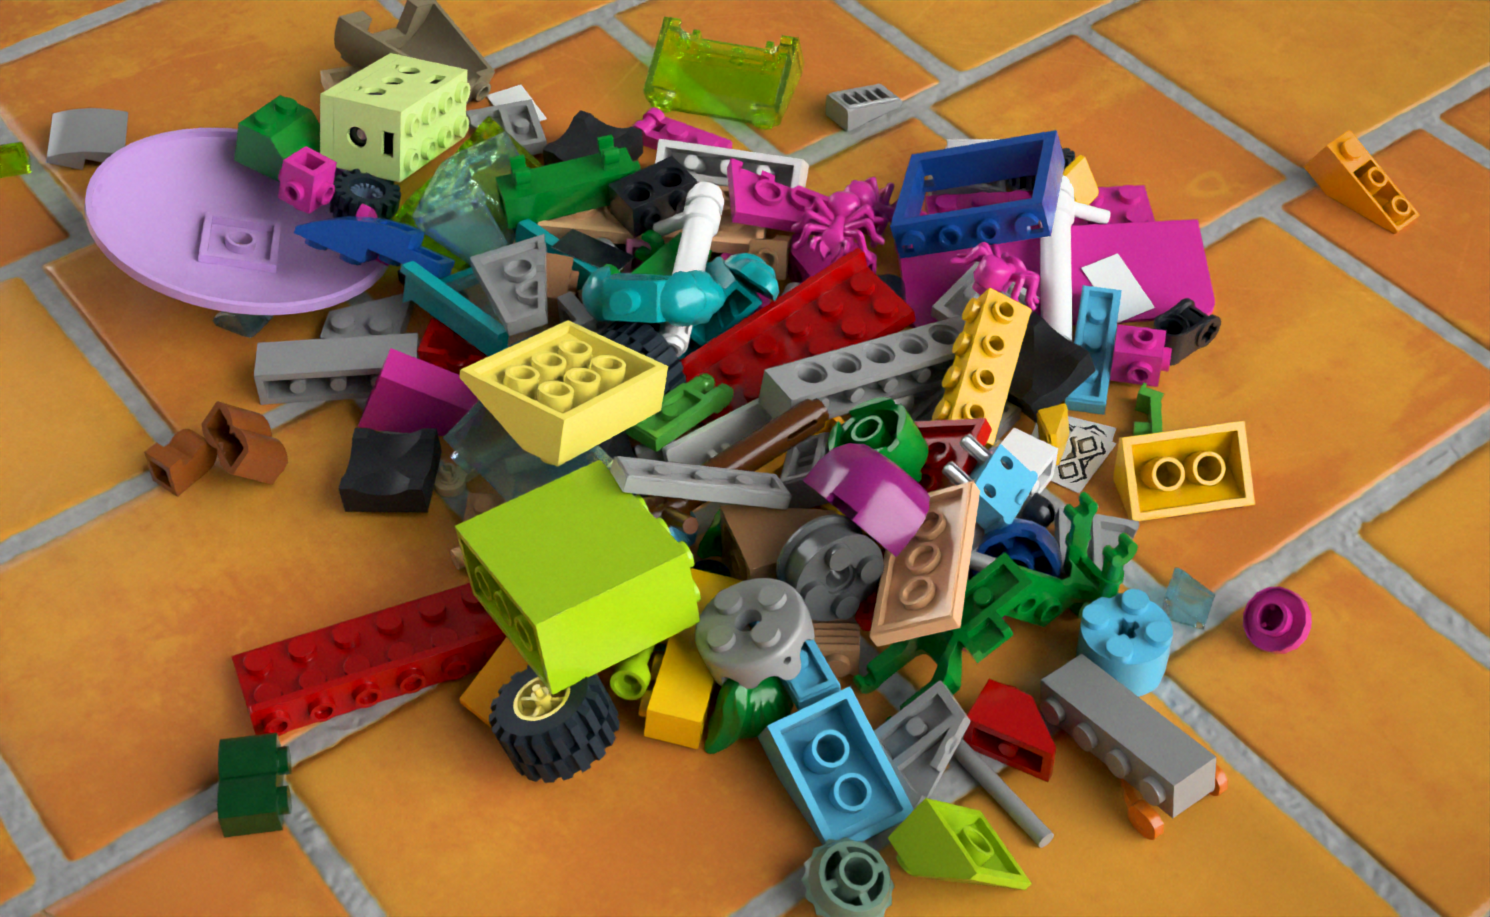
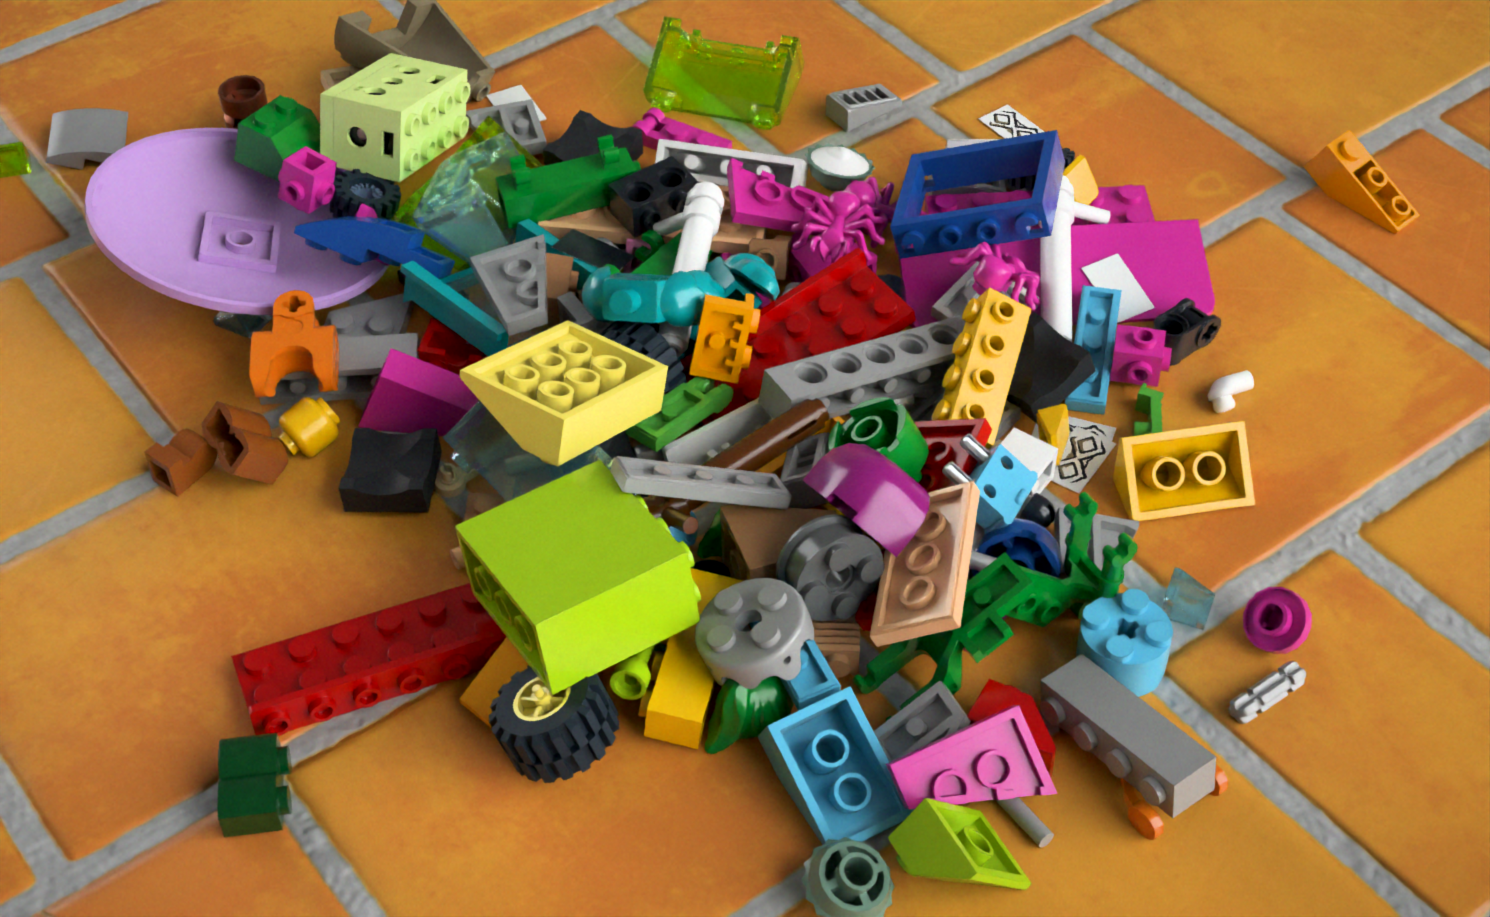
none -> copper wheel [218,75,267,129]
none -> orange piece [249,290,339,398]
none -> yellow head [278,397,341,458]
none -> light orange bracket [689,293,760,383]
none -> piece [805,143,875,192]
none -> wing [886,705,1058,810]
none -> white sticker [979,104,1044,139]
none -> white arm [1207,370,1254,413]
none -> light grey axle [1228,661,1307,724]

